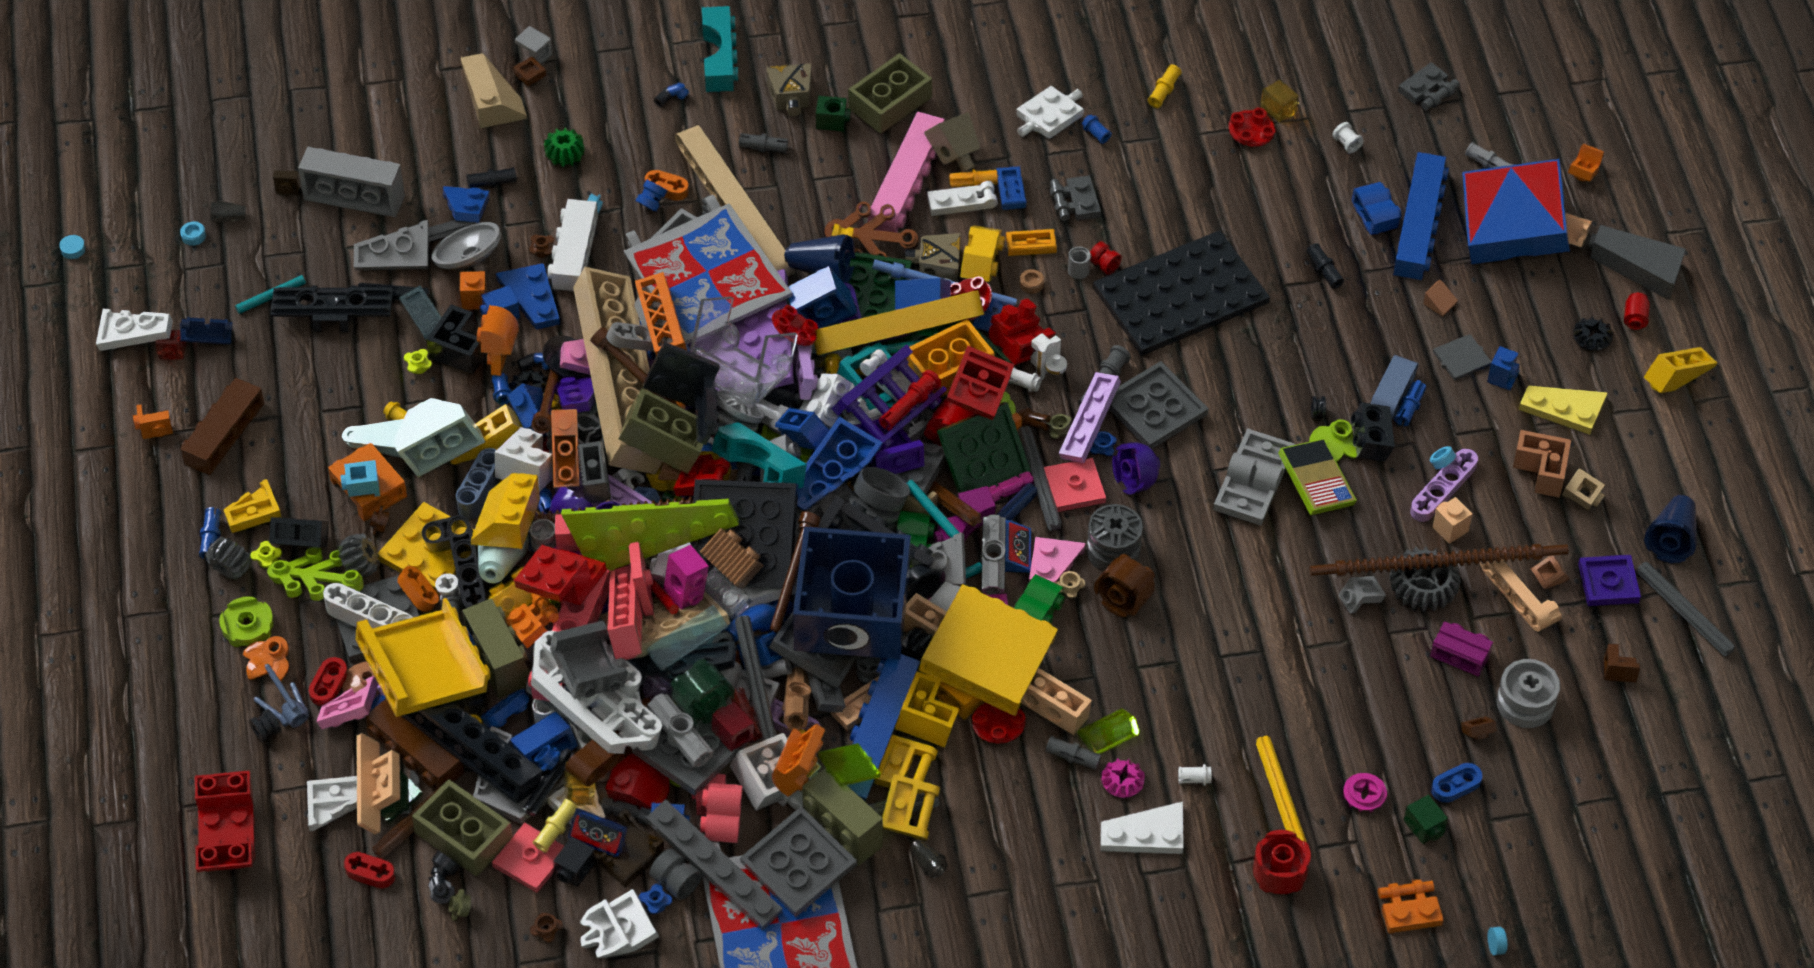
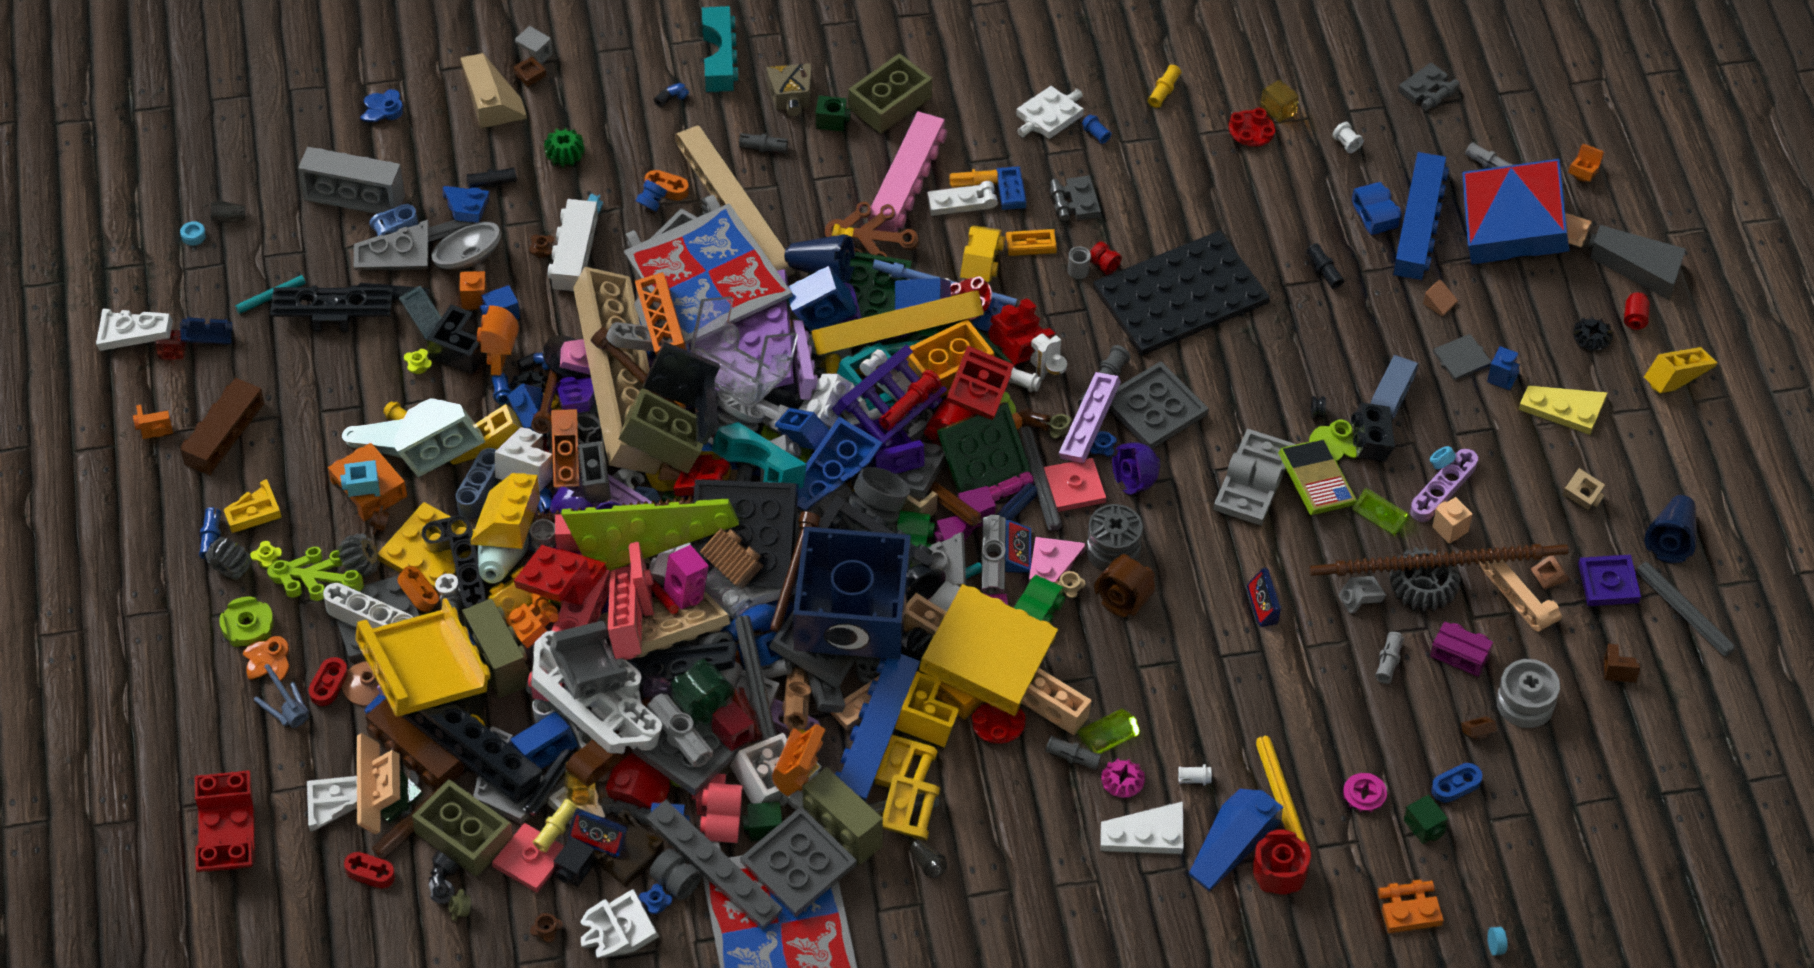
medium azure tile [59,235,85,259] -> none
black wheel [249,709,282,743] -> none
black brick [269,517,329,547] -> none
dark brown plate [273,170,301,195] -> none
bright pink wing [317,676,378,729] -> none
blue plate [481,689,530,728] -> none
blue wing [495,263,560,329] -> none
blue plate [534,745,561,772] -> none
clear light blue tile [646,604,728,671] -> none
red dish [772,305,818,346] -> none
clear neon green piece [818,743,881,787] -> none
dark tan torso [905,233,961,282] -> none
teal bar [906,480,960,538] -> none
dark tan torso [924,112,980,172] -> none
medium nougat tile [1020,269,1044,294] -> none
blue axle [1394,380,1426,427] -> none
nougat brick [1513,430,1571,498] -> none
none -> blue plate [360,89,403,122]
none -> medium blue piece [370,204,419,236]
none -> dark green brick [742,801,782,842]
none -> blue wedge [1189,789,1283,892]
none -> slope [1247,567,1281,627]
none -> clear neon green slope [1352,487,1411,535]
none -> light grey pin [1375,632,1404,684]

